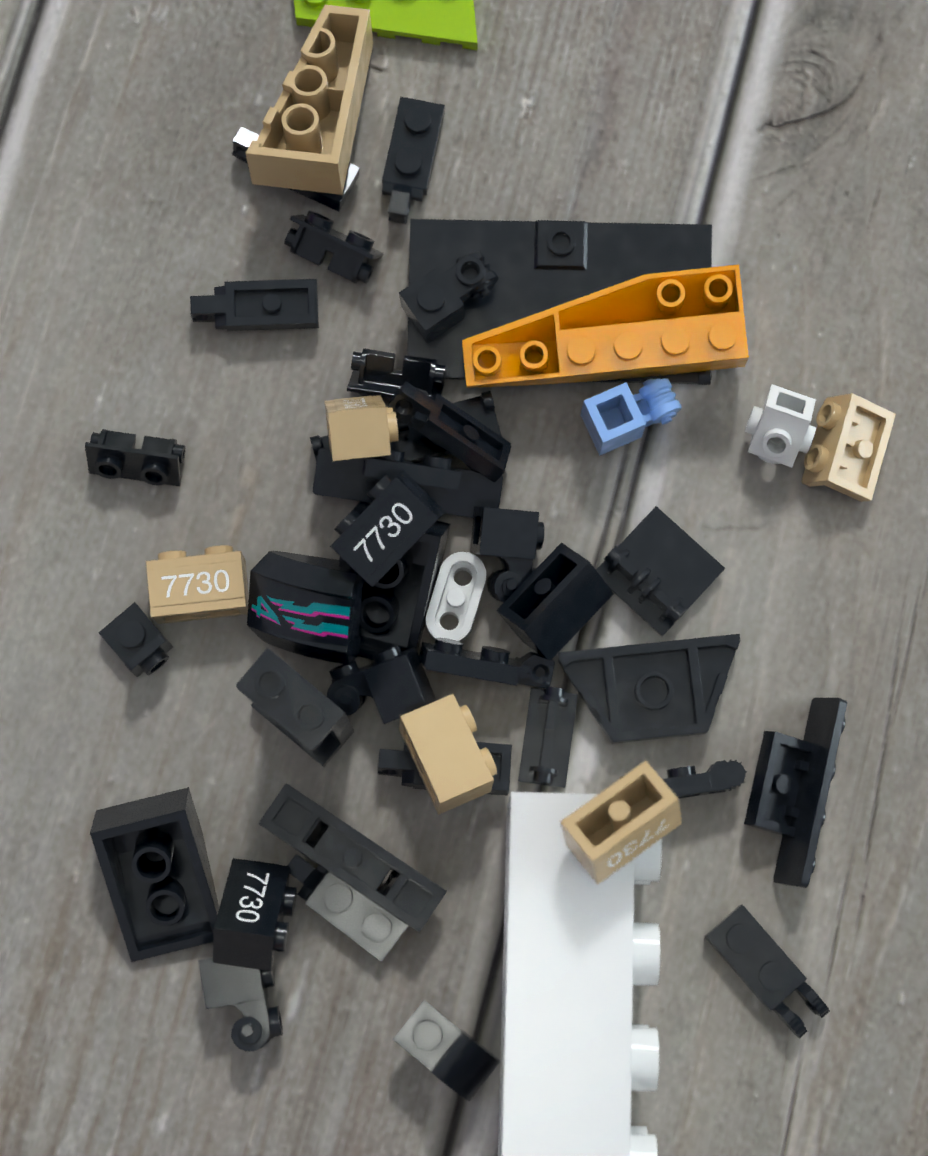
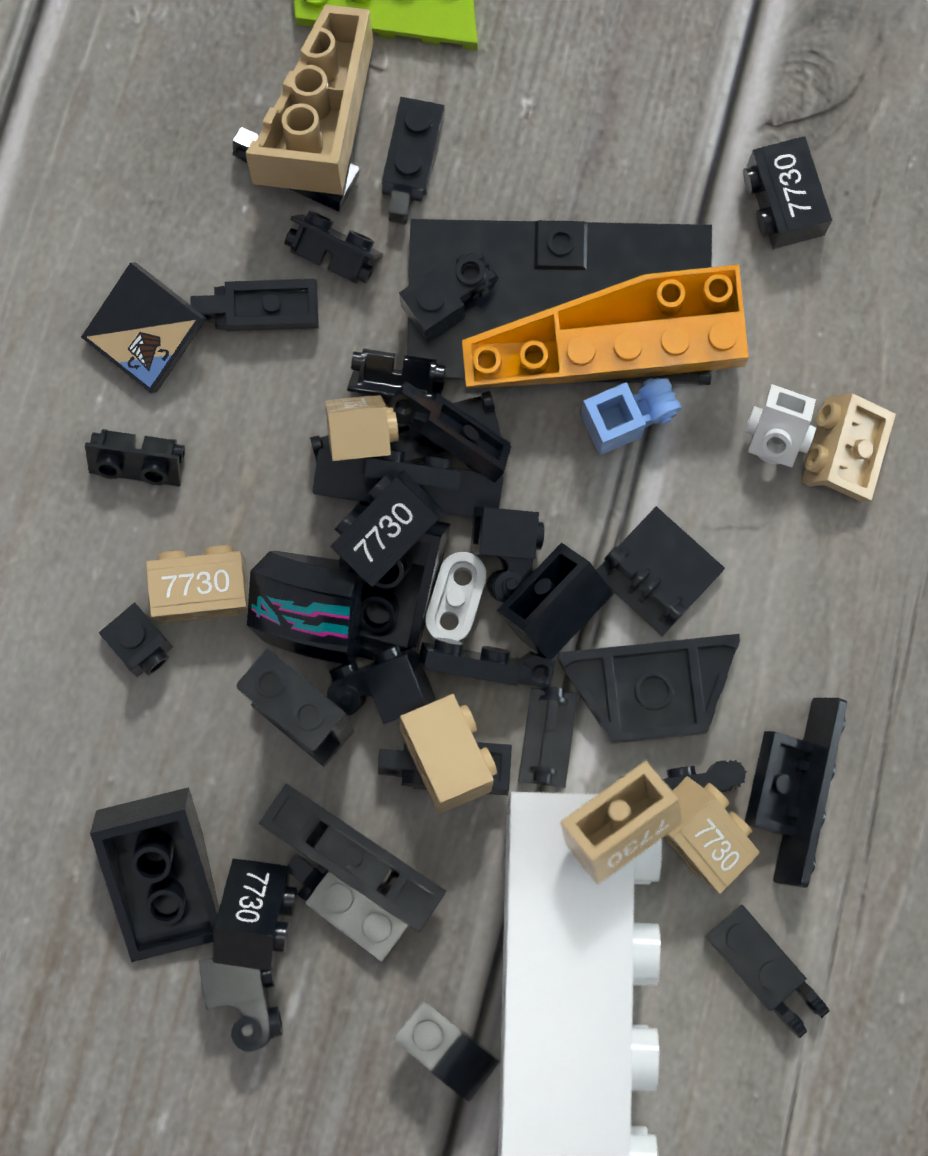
none -> tile [81,262,207,393]
none -> tan brick [663,776,760,894]
none -> black brick [743,136,832,249]

